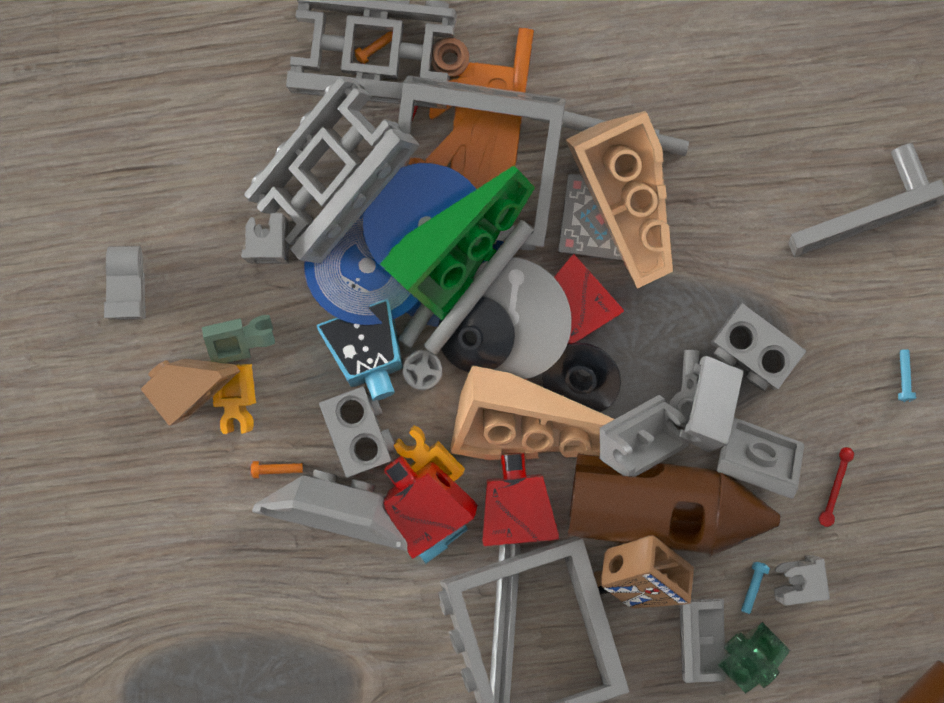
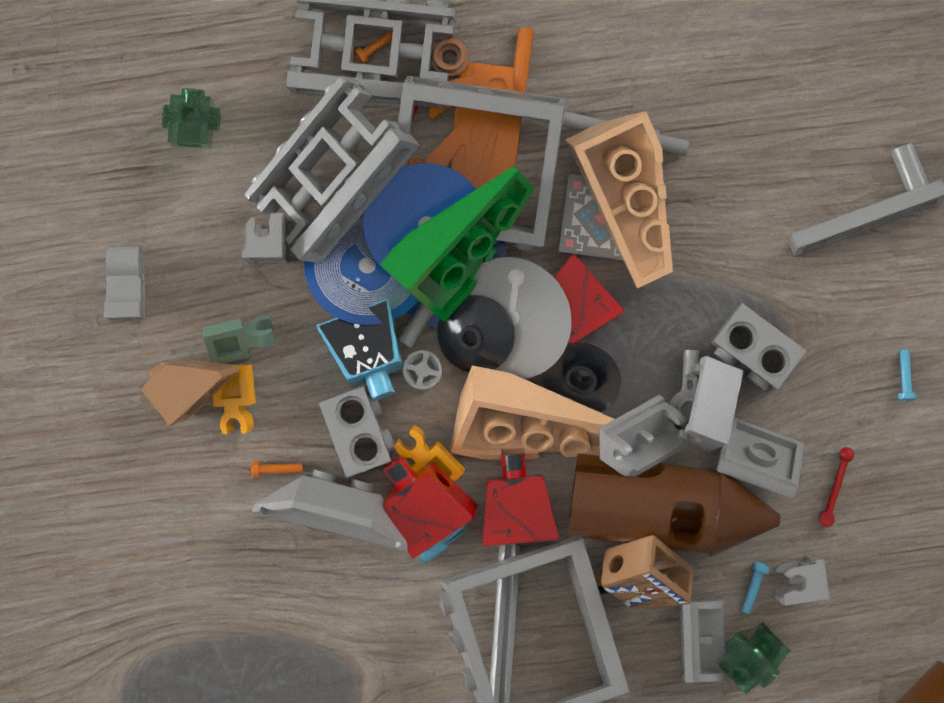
light grey bar [424,220,534,355] -> none
none -> clear green brick [162,88,221,149]

